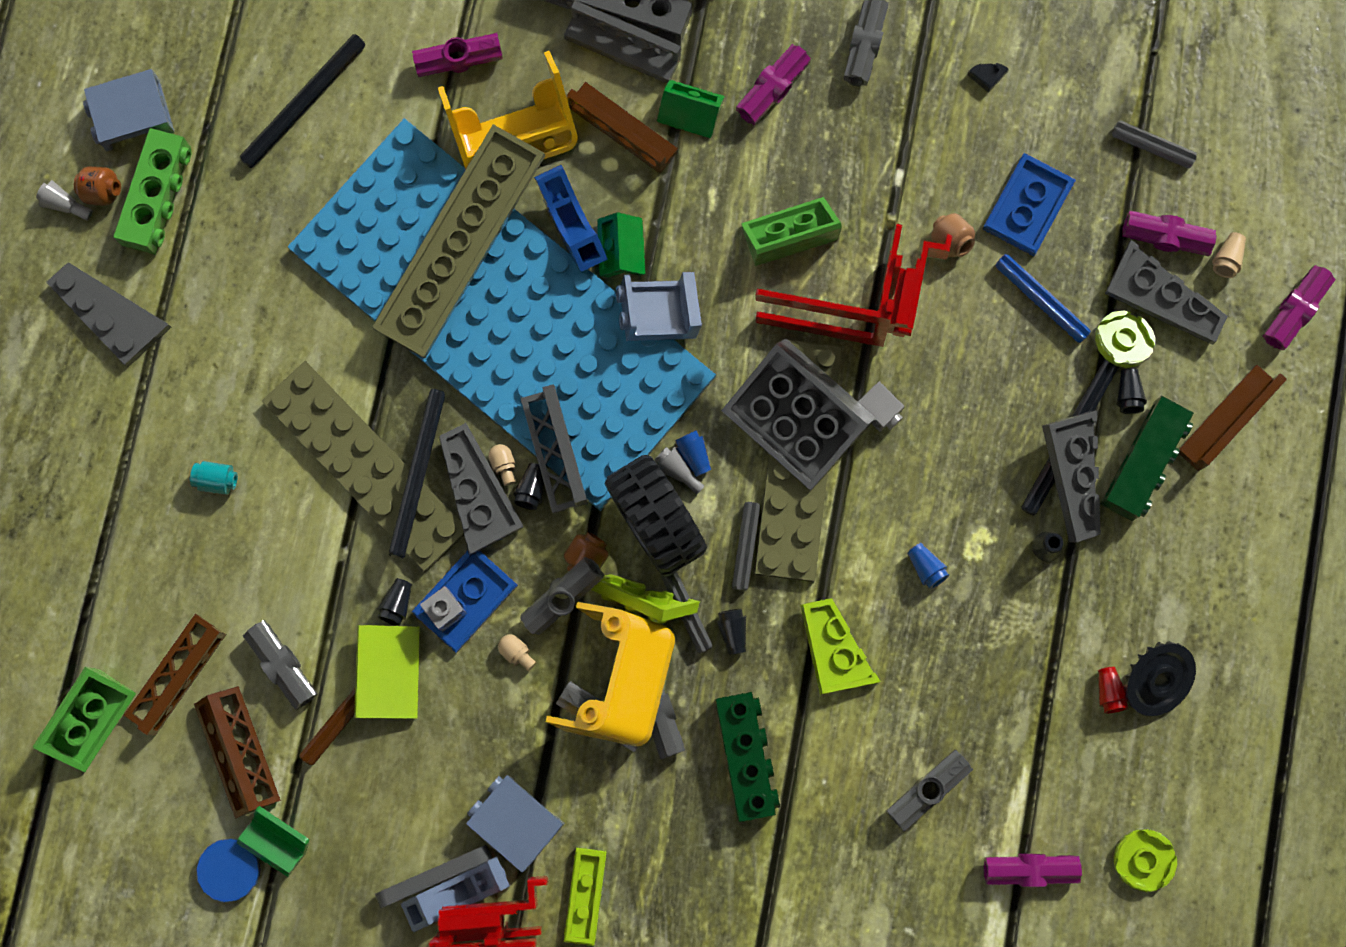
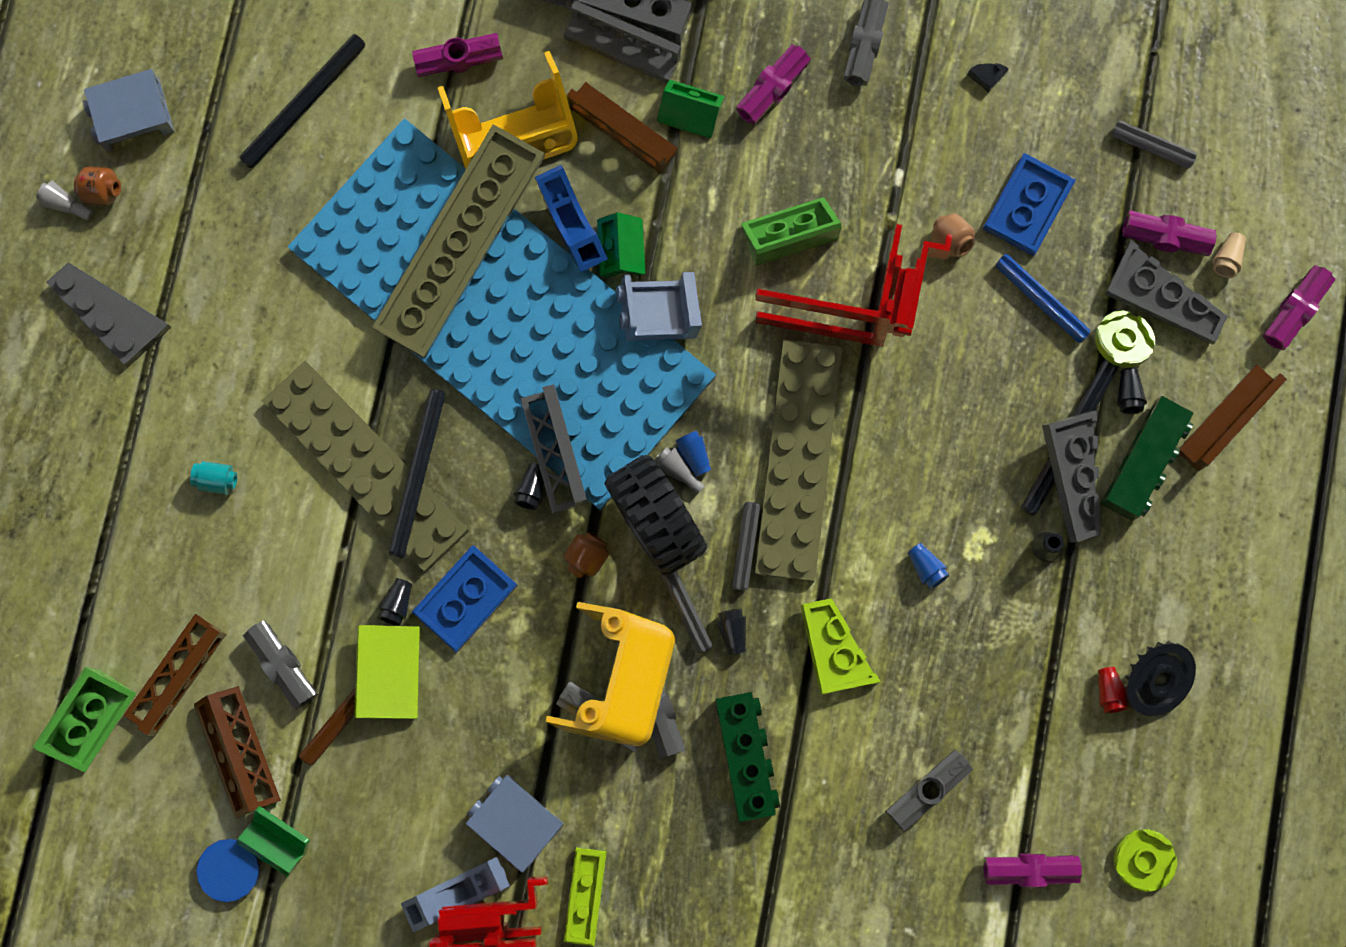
bright green brick [113,128,192,255] -> none
dark grey beam [375,845,493,909] -> none
light grey brick [420,586,467,632] -> none
dark grey wing [439,423,523,556] -> none
tan cylinder [488,444,516,486] -> none
tan cylinder [498,634,536,671] -> none
dark grey piece [520,557,604,635] -> none
lime wing [591,574,700,623] -> none
dark grey slope [721,339,876,490] -> none
light grey brick [858,381,905,432] -> none

